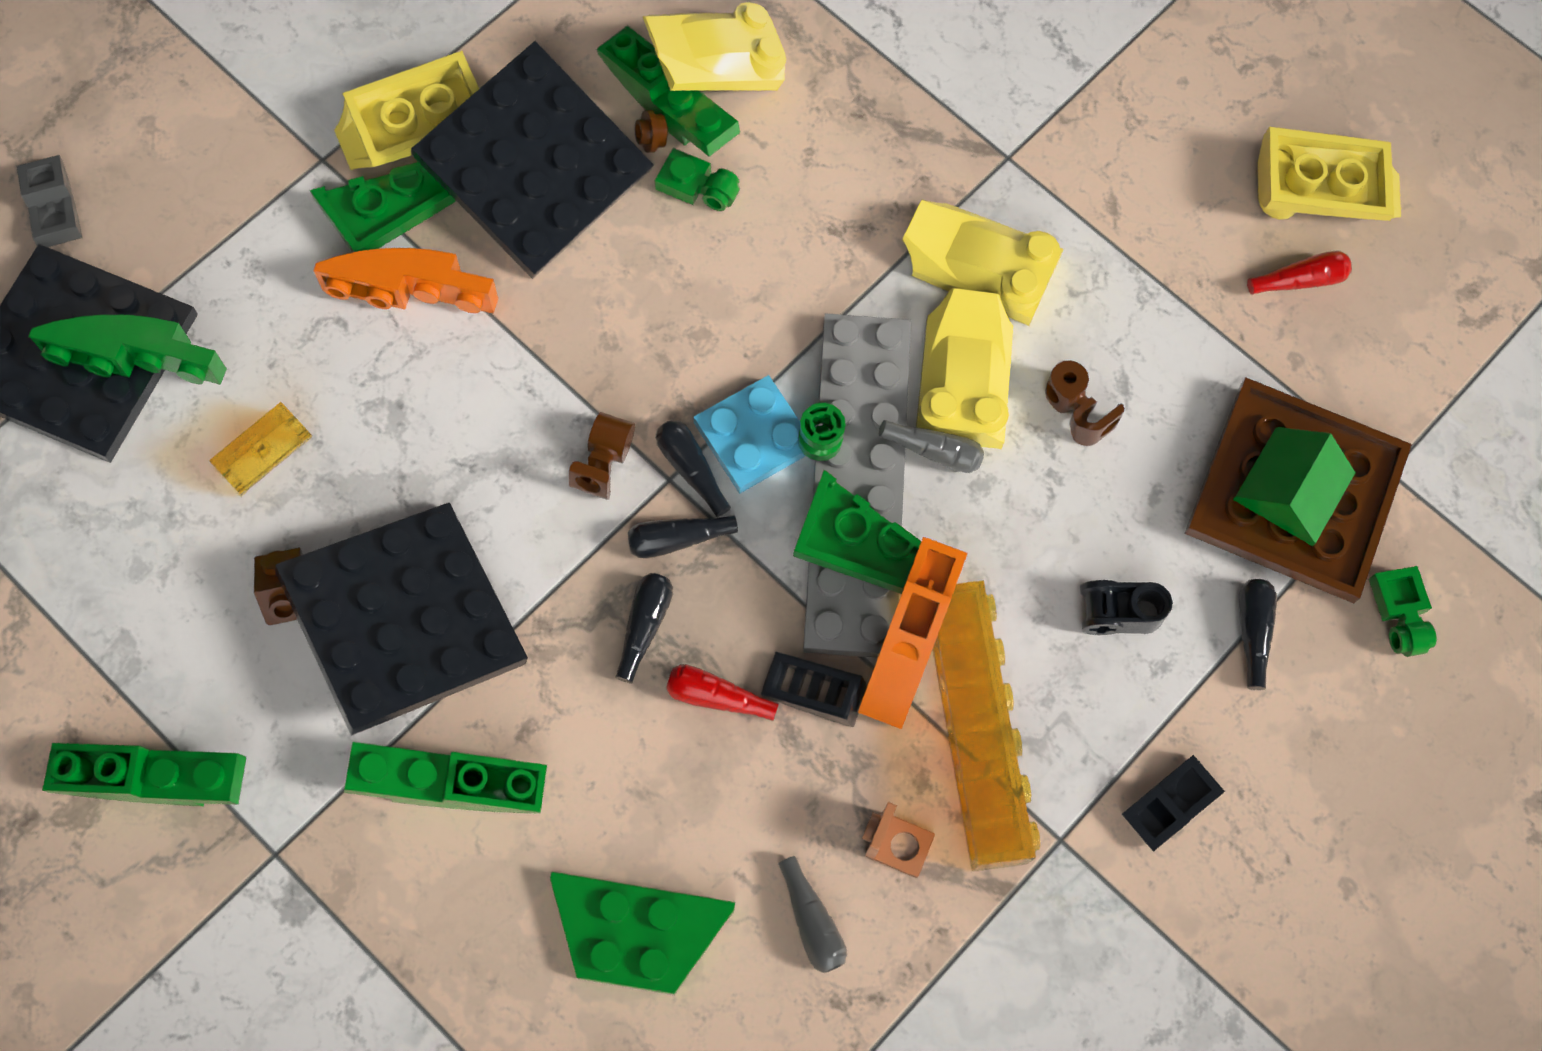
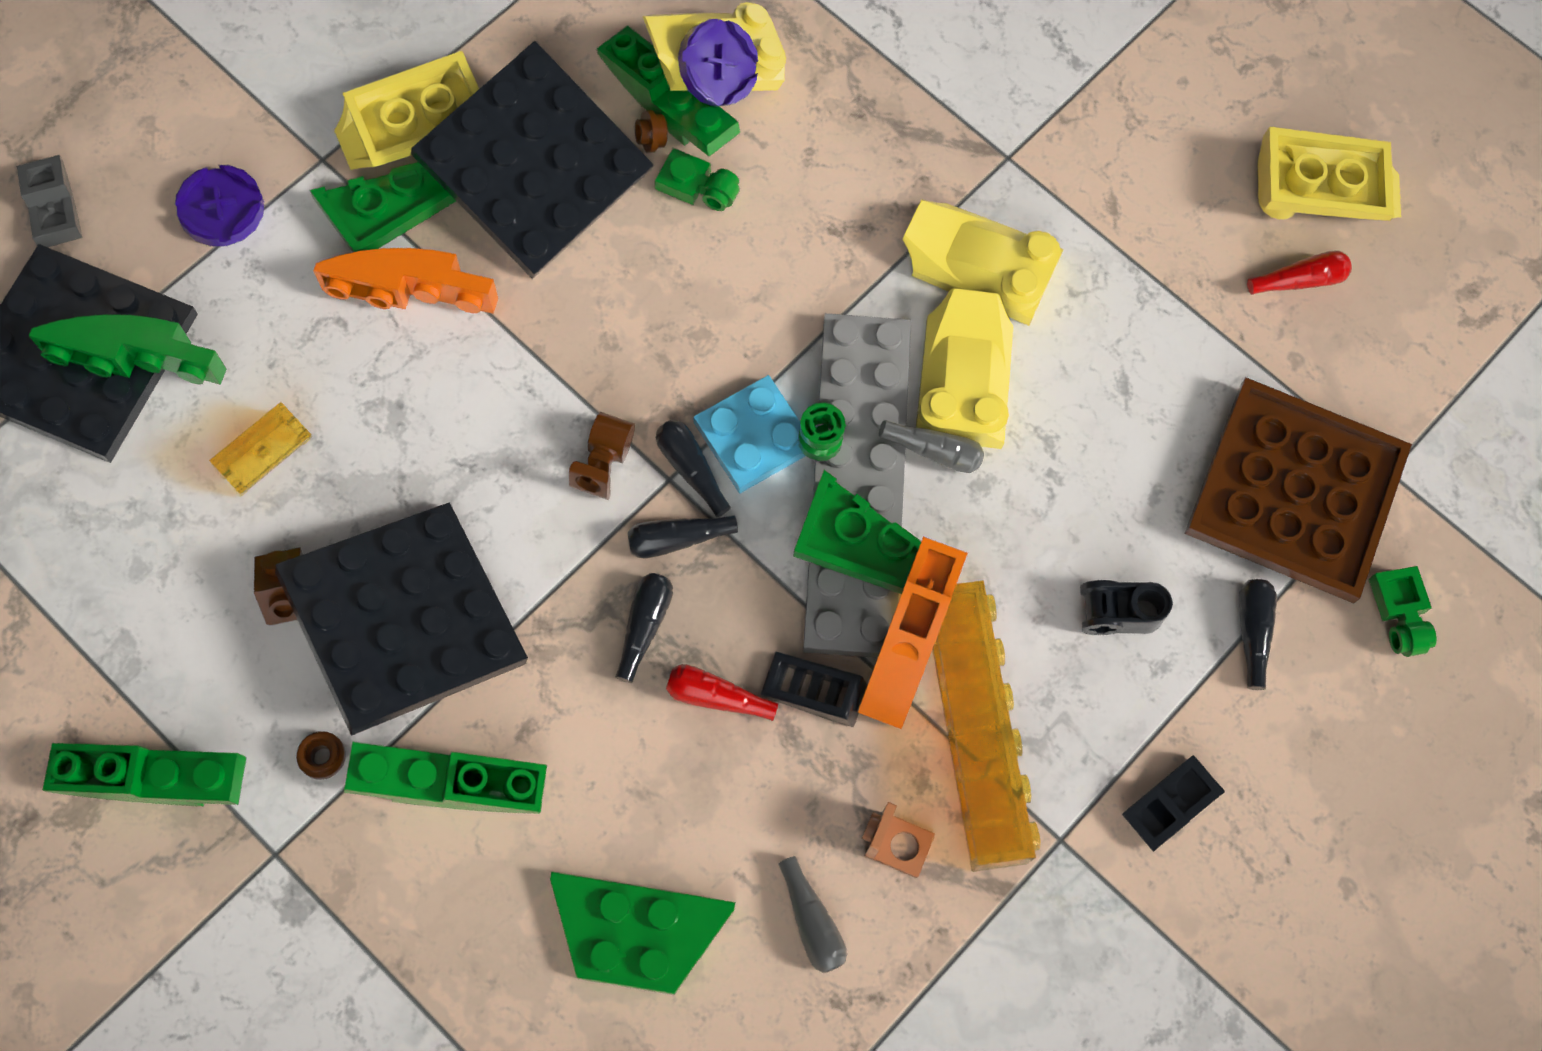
reddish brown leg [1045,360,1125,446] -> none
green slope [1233,427,1356,546] -> none
none -> dark purple tile [175,165,264,246]
none -> reddish brown plate [296,731,346,780]
none -> dark purple tile [678,19,759,107]

